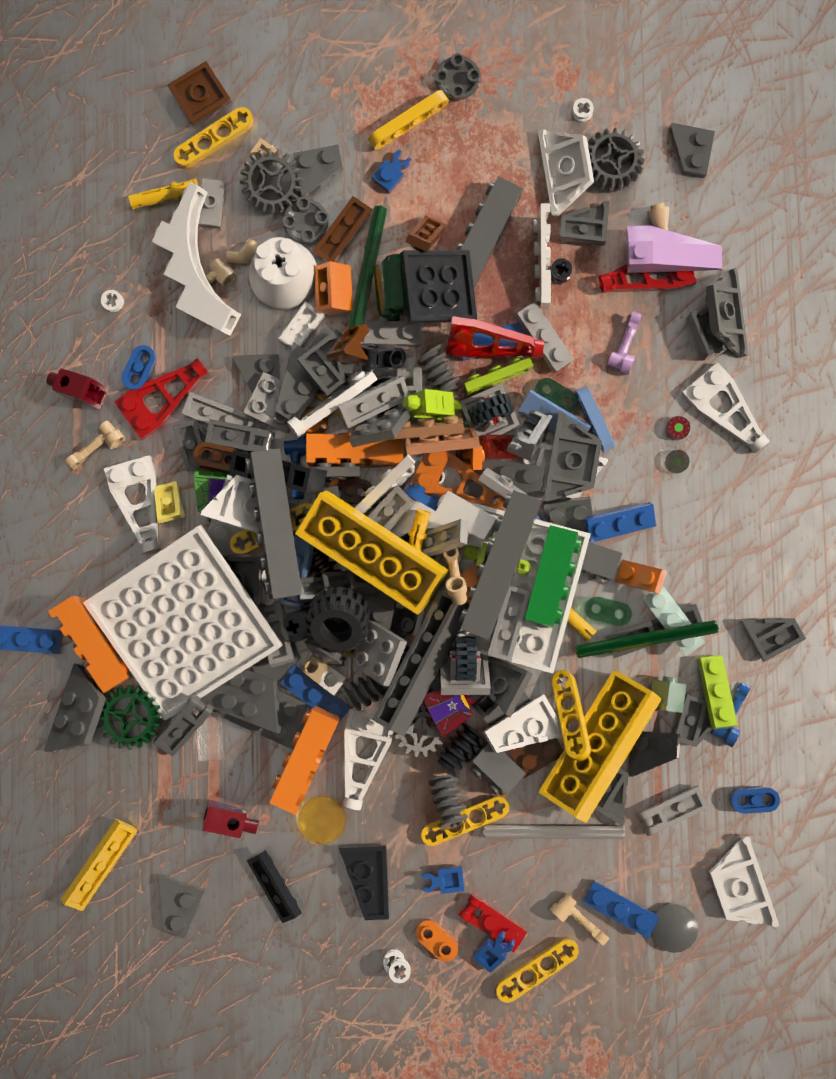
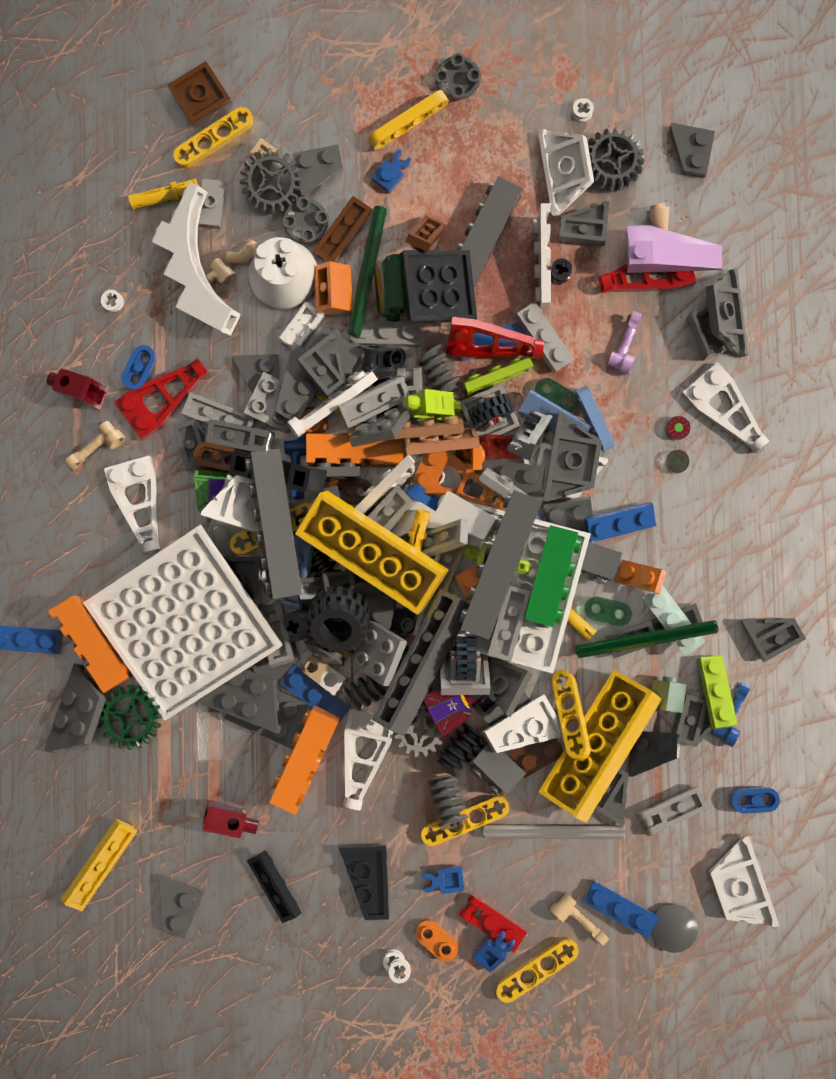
dark grey plate [153,694,214,756] -> none
light yellow slope [154,481,186,523] -> none
clear yellow tile [298,796,346,845] -> none
reddish brown slope [326,323,370,365] -> none
tan brick [443,548,467,605] -> none

